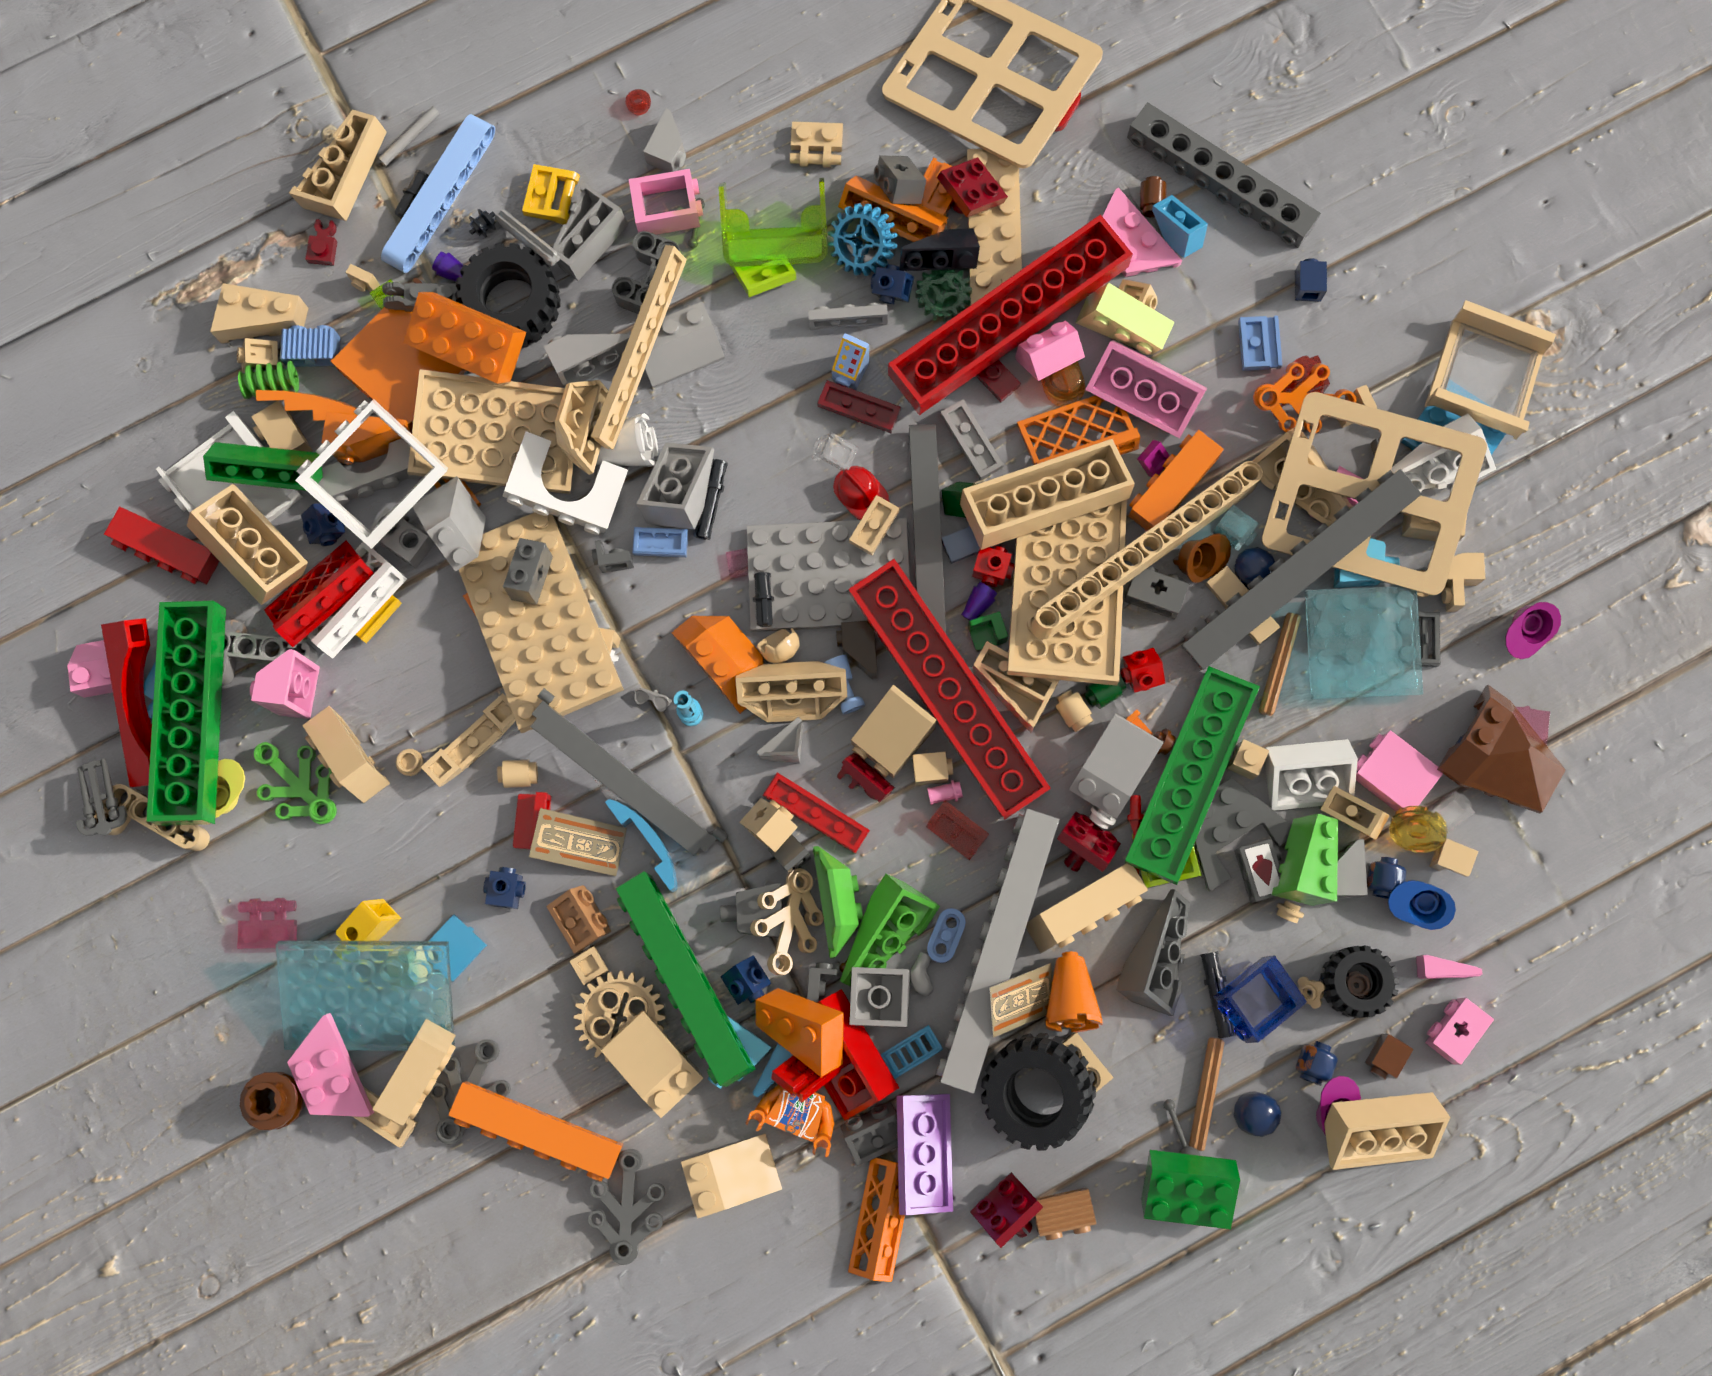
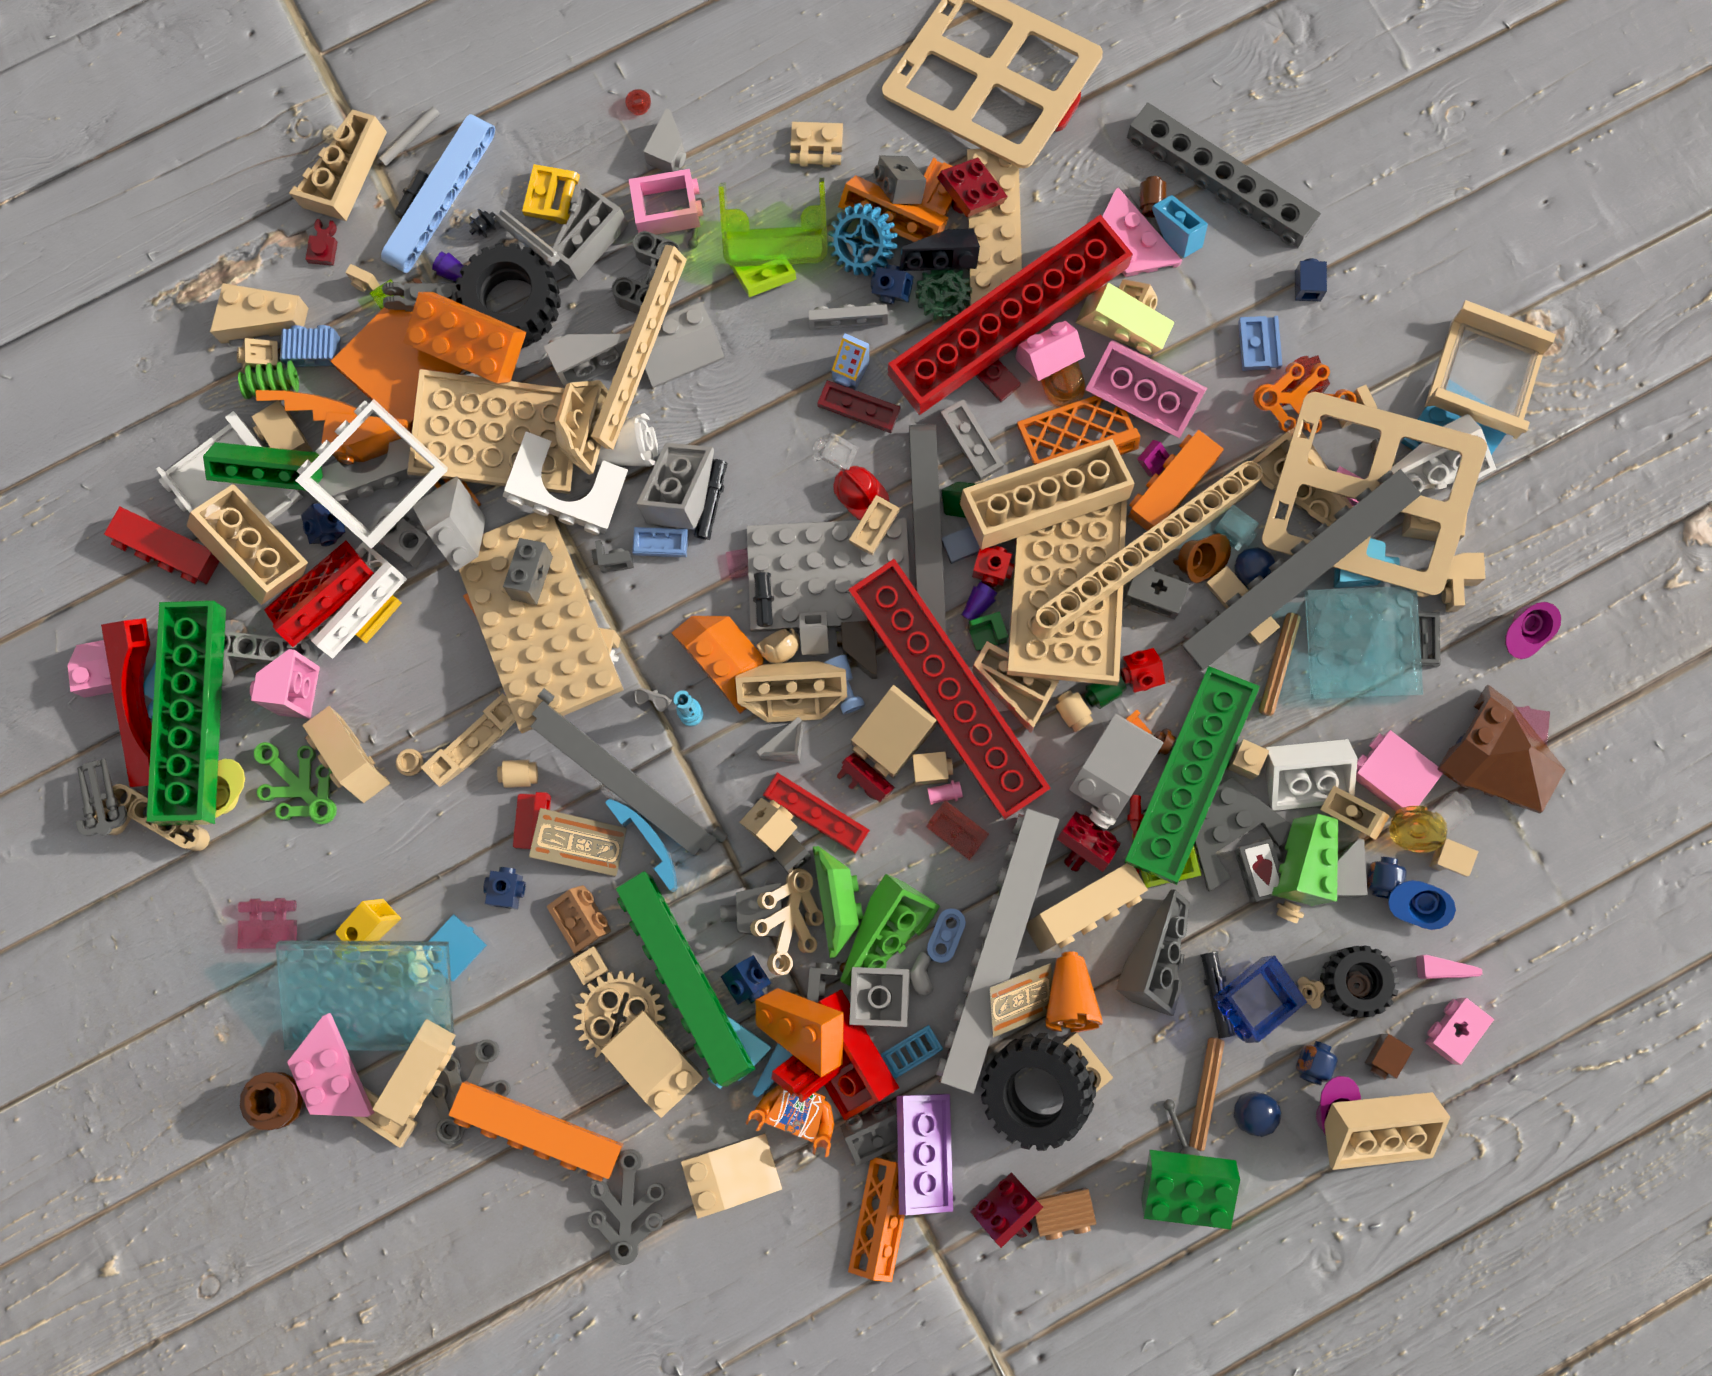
none -> light grey brick [800,611,829,656]

